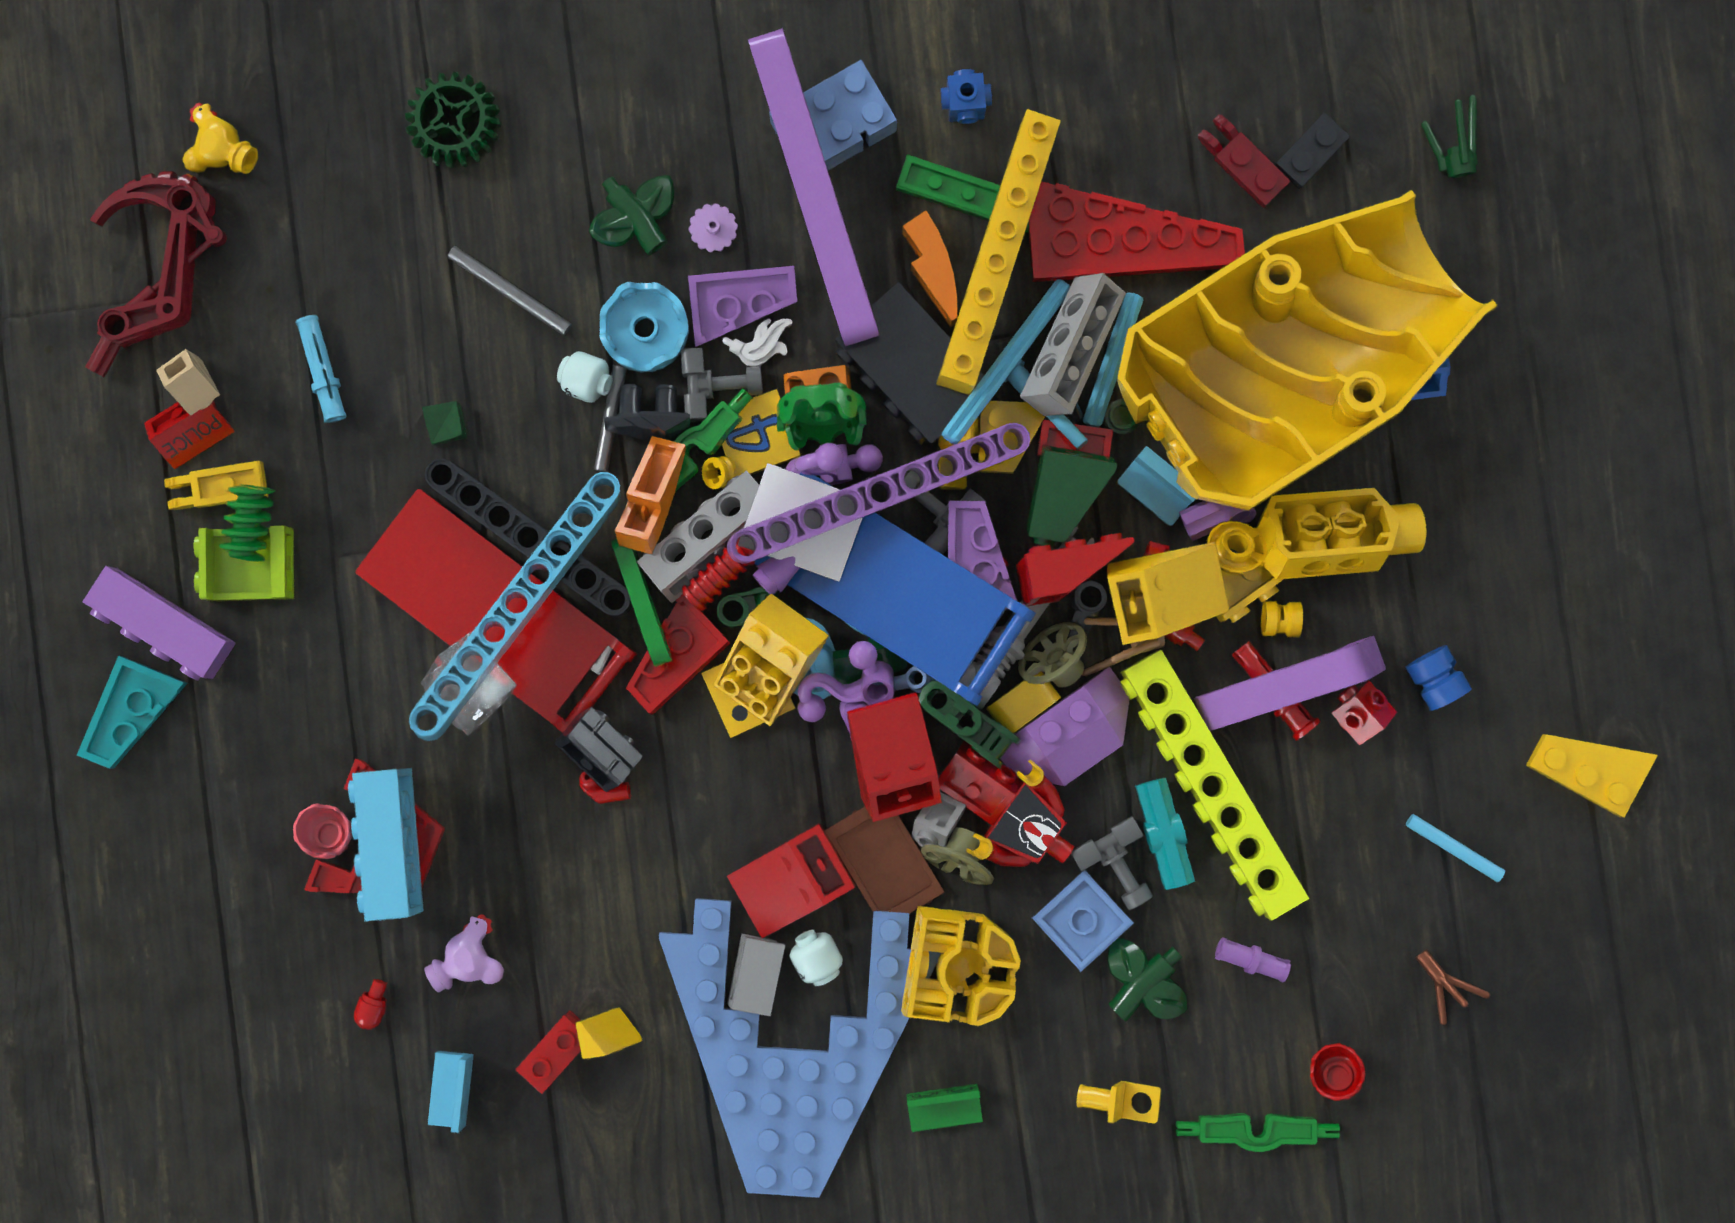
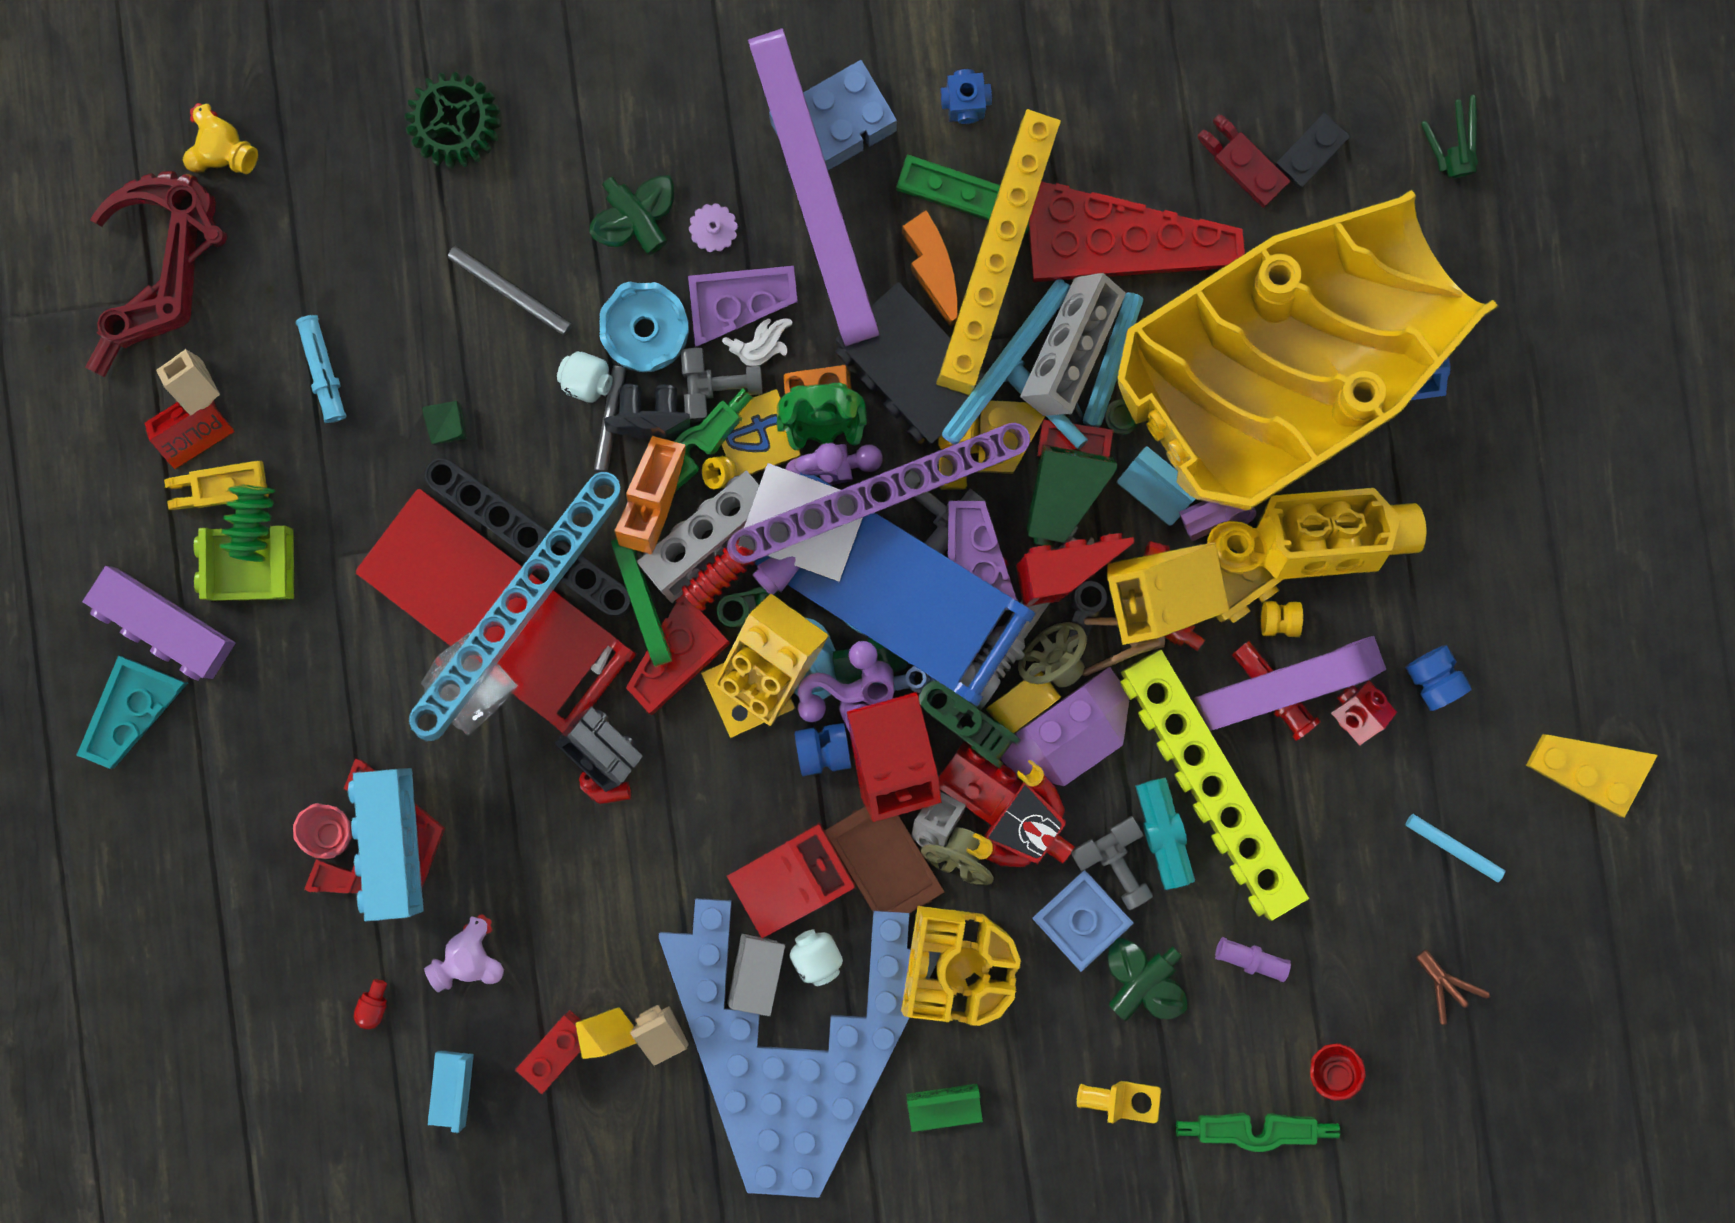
none -> tan slope [631,1005,689,1066]
none -> blue wheel [795,723,852,776]

